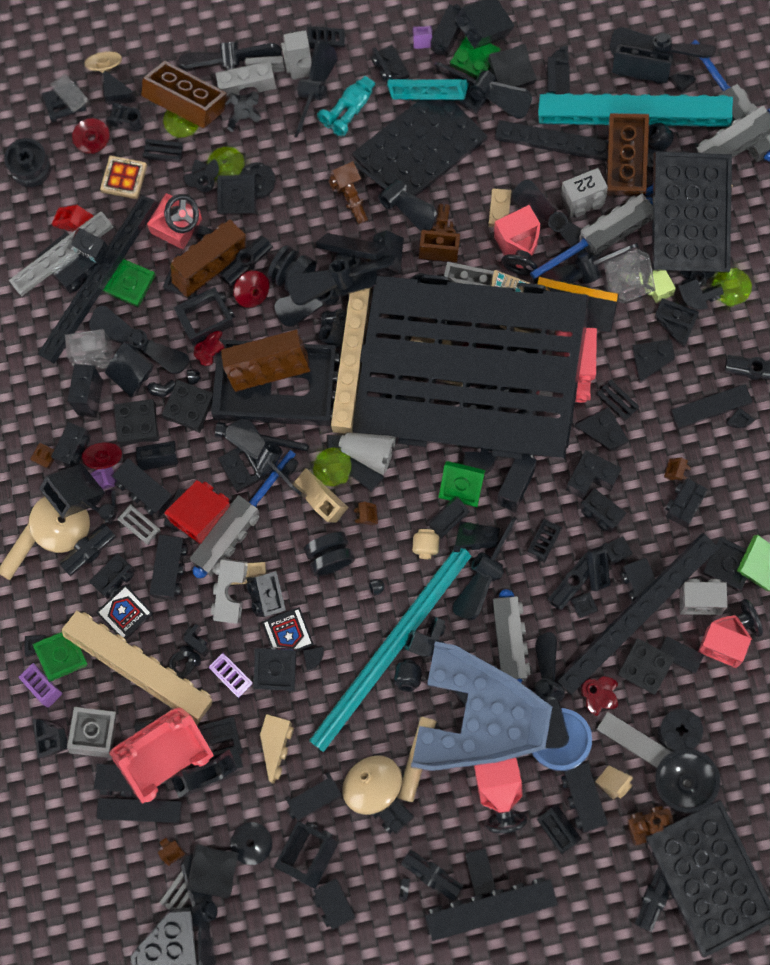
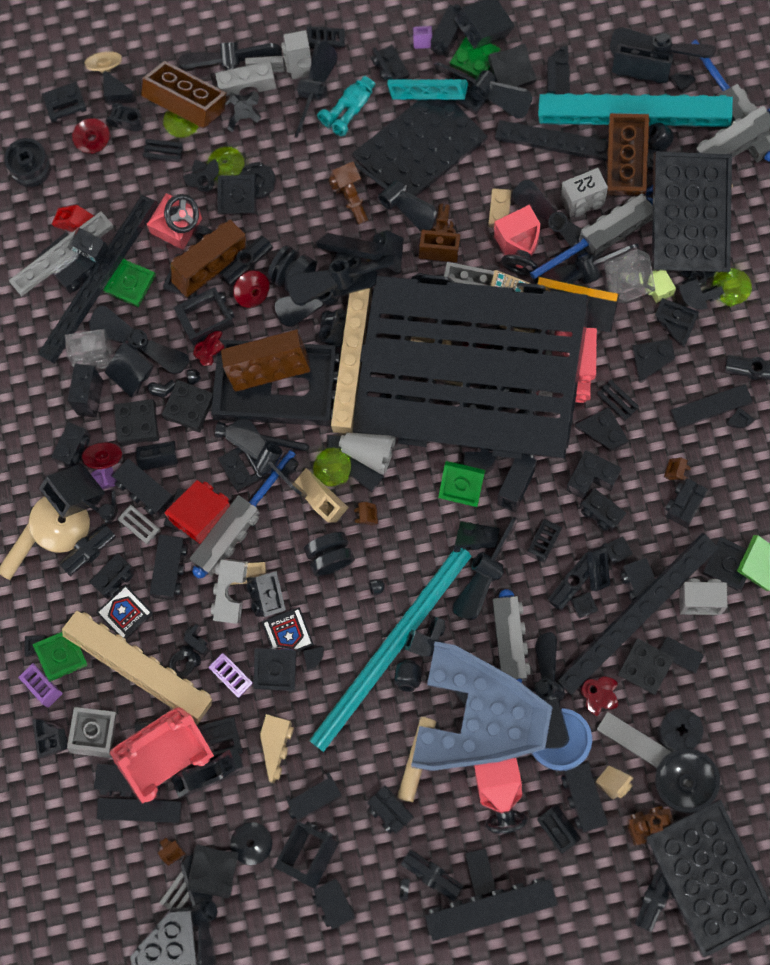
reddish brown tile [30,442,54,470] -> none
clear slope [50,74,88,112] -> none
tile [100,156,147,199] -> none
tan dish [342,756,402,814] -> none
tan head [412,529,439,559] -> none
black tile [427,496,470,539] -> none
coral piece [698,599,763,668] -> none

